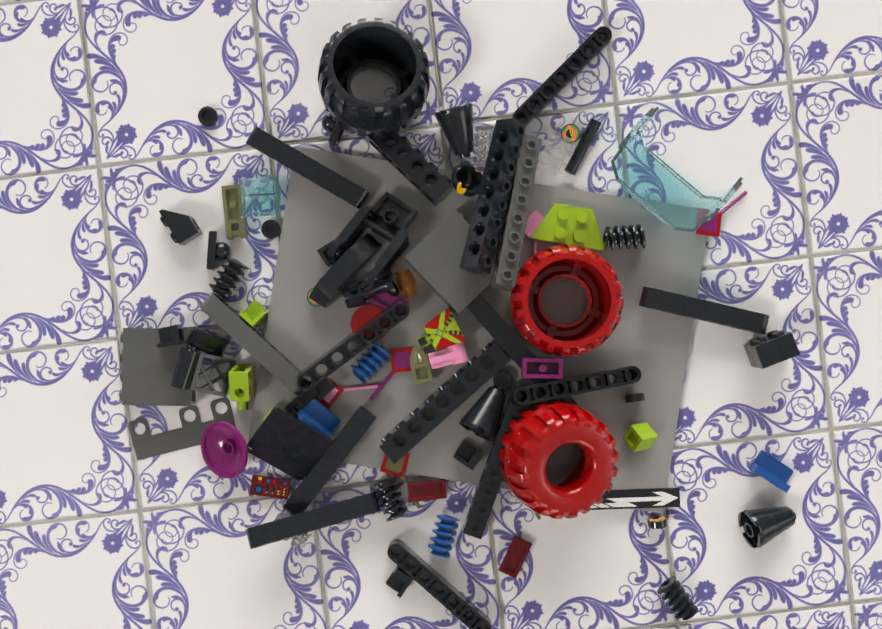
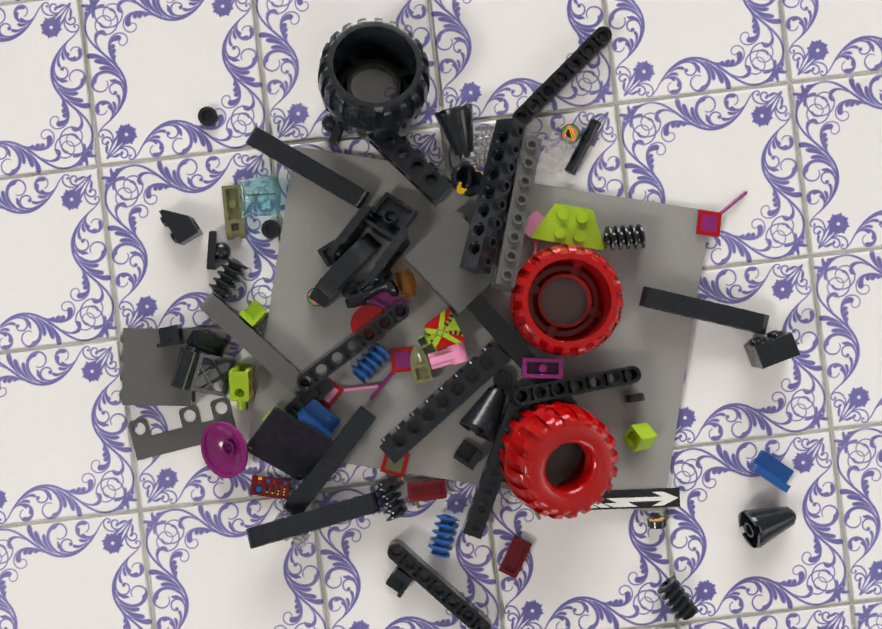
clear light blue piece [611,107,743,232] -> none

